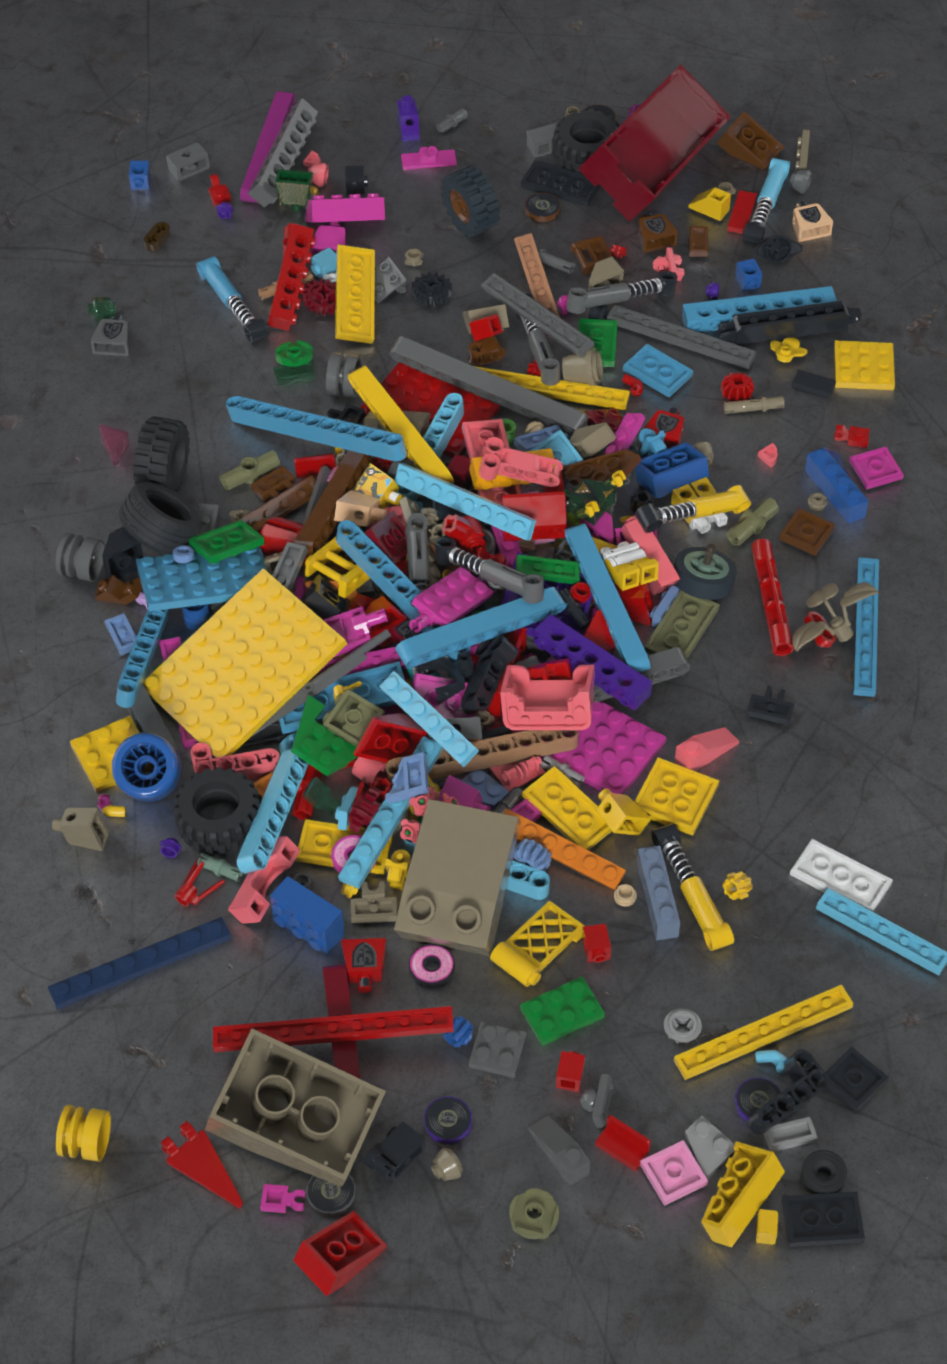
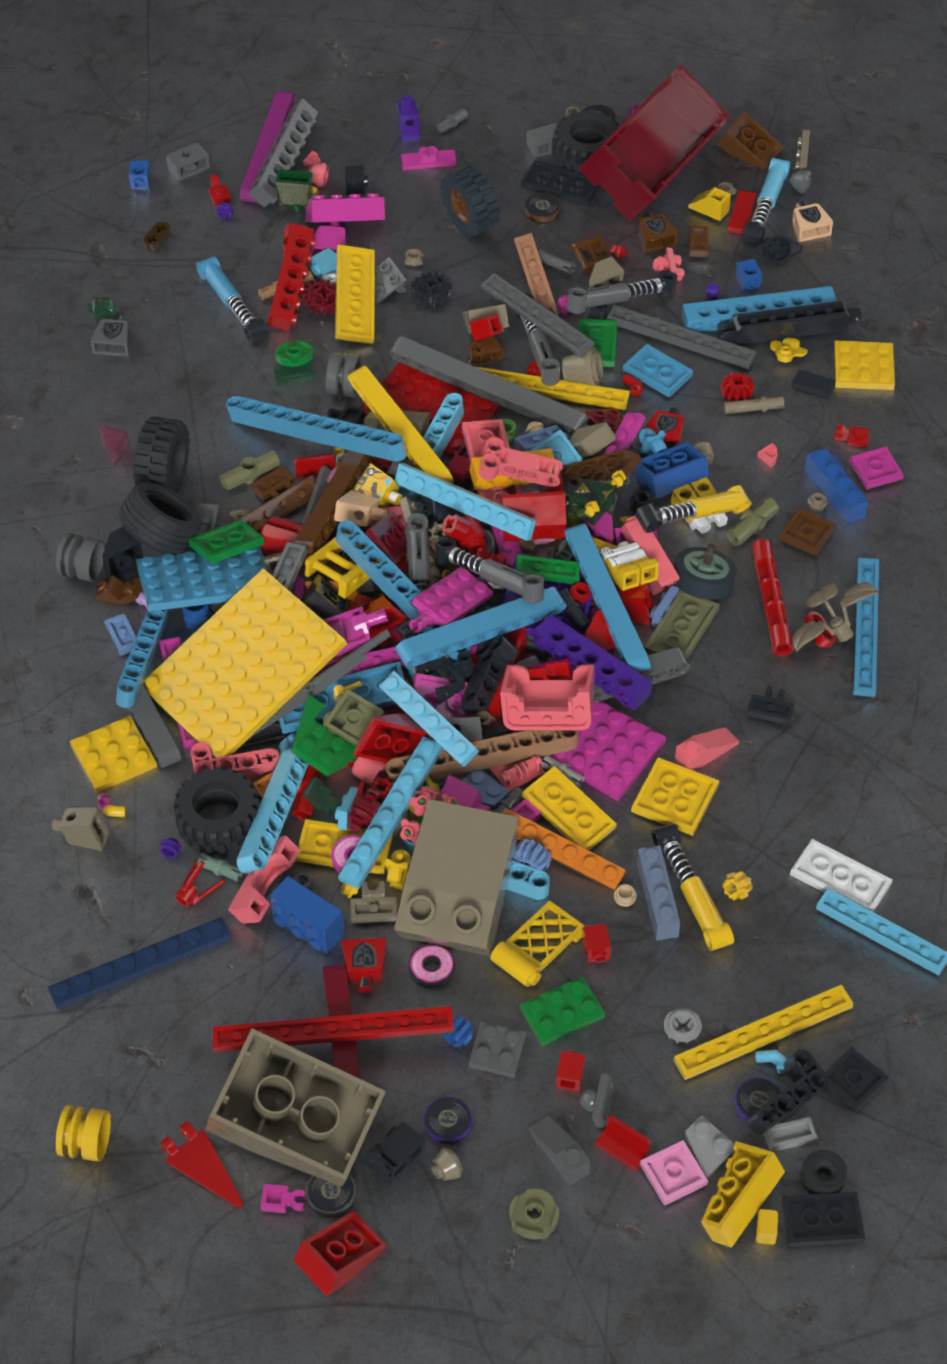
blue wheel [112,733,182,802] -> none
medium blue tile [173,545,194,563] -> none
medium blue wing [385,752,429,804] -> none
dark tan plate [420,508,439,526] -> none
yellow torso [597,788,652,836] -> none

